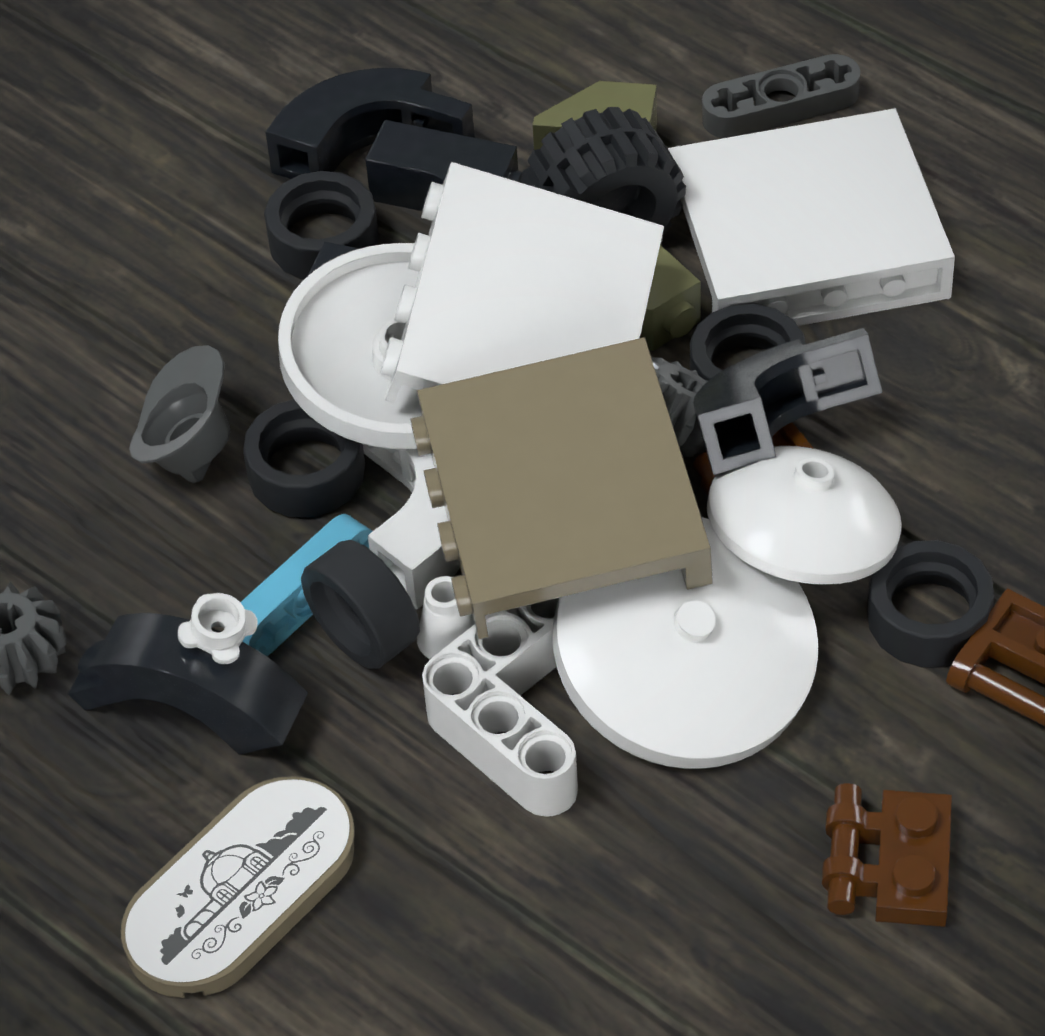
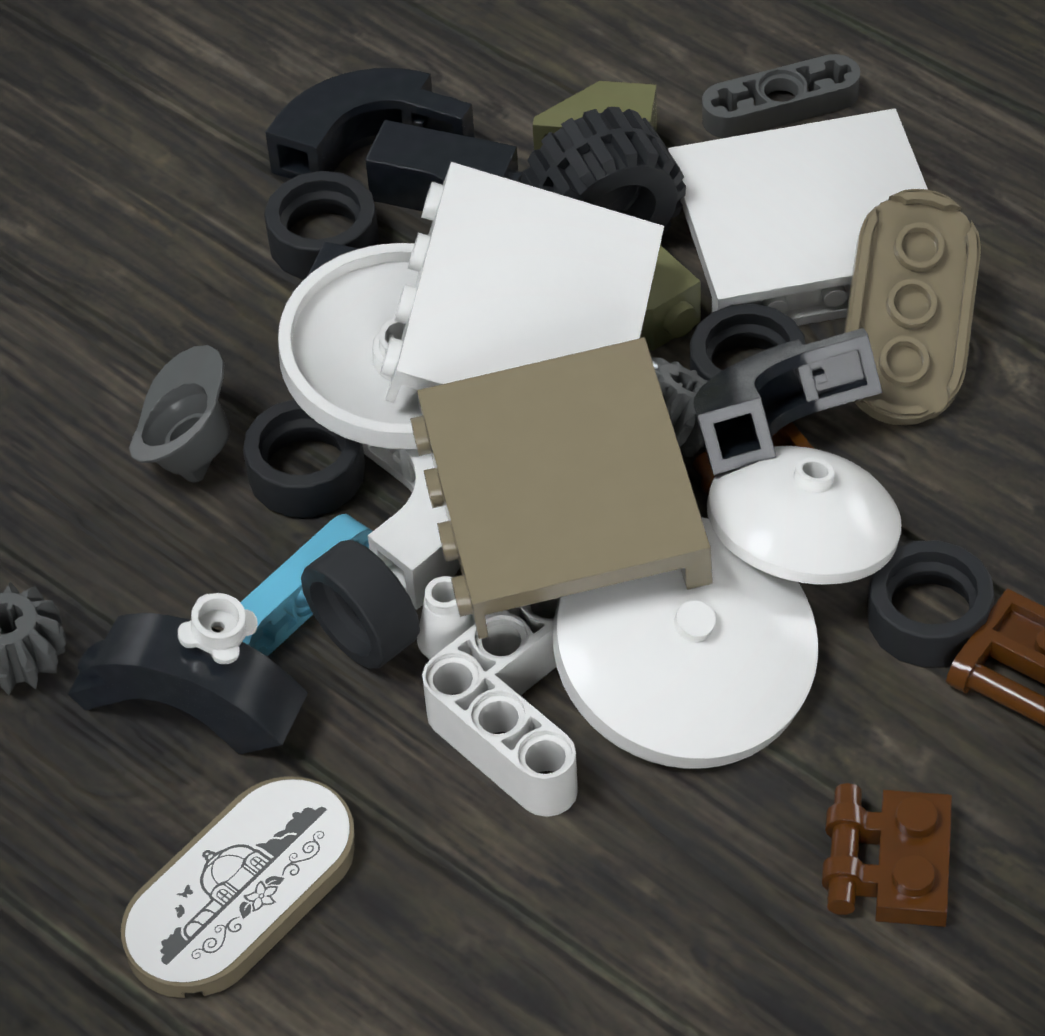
none -> dark tan tile [844,189,981,425]

